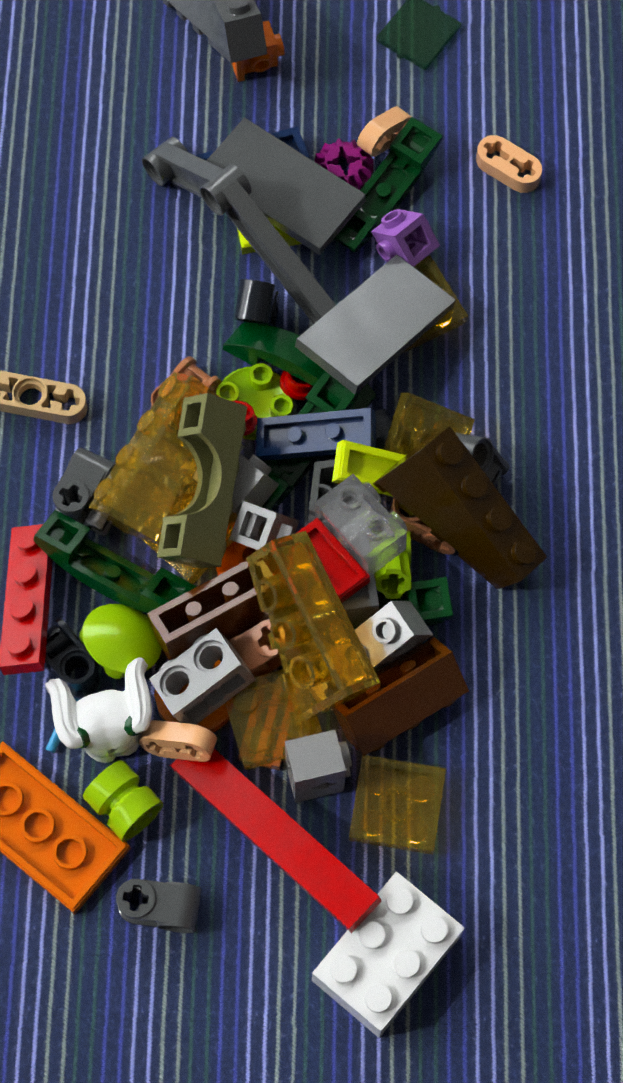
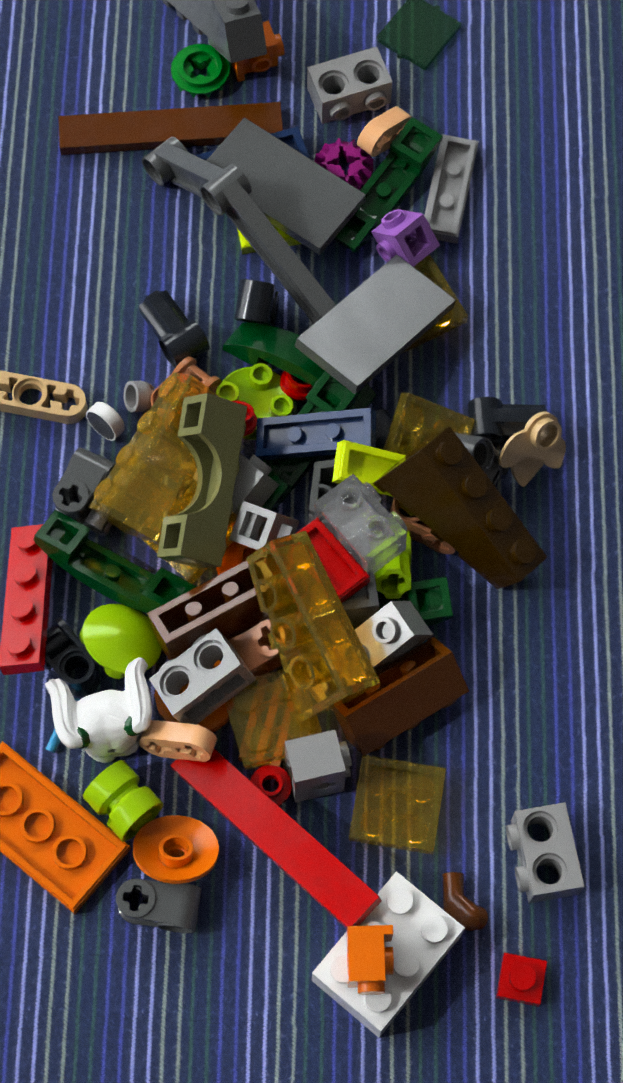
light nougat beam [476,135,542,193] -> none
none -> reddish brown tile [58,102,283,155]
none -> white tile [86,402,125,441]
none -> light grey hinge [124,380,154,412]
none -> orange dish [133,815,219,884]
none -> black piece [139,290,210,368]
none -> green gear [171,44,230,98]
none -> red plate [250,765,292,806]
none -> light grey brick [307,46,393,124]
none -> orange brick [346,925,394,995]
none -> light grey tile [424,134,479,243]
none -> reddish brown arm [443,872,489,931]
none -> black piece [467,397,547,446]
none -> red plate [496,952,547,1007]
none -> tan plate [499,412,566,487]
none -> light grey brick [506,802,585,904]

